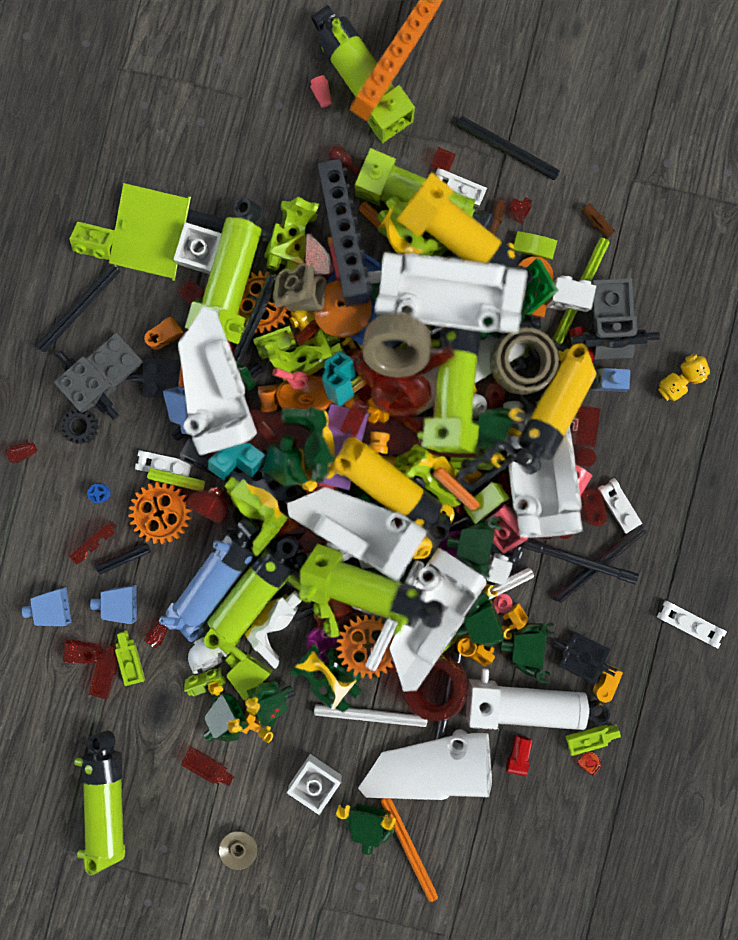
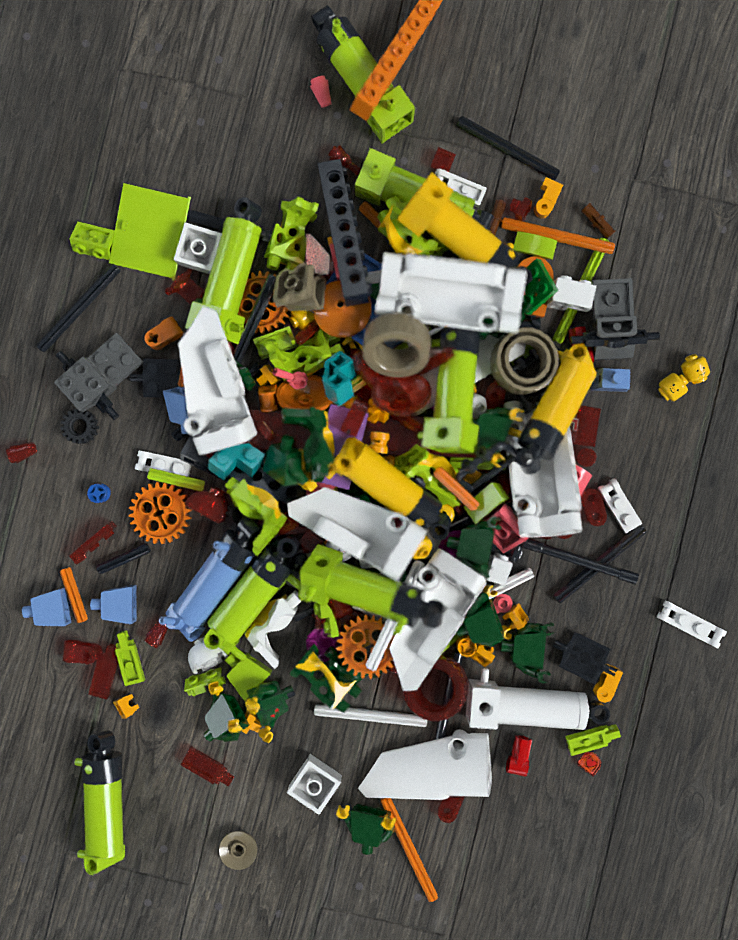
none -> orange axle [60,568,88,623]
none -> light orange tile [113,694,139,719]
none -> clear red bar [165,268,192,295]
none -> light orange tile [257,365,281,386]
none -> clear red plate [438,796,464,823]
none -> orange axle [501,217,615,254]
none -> light orange leg [534,177,563,219]

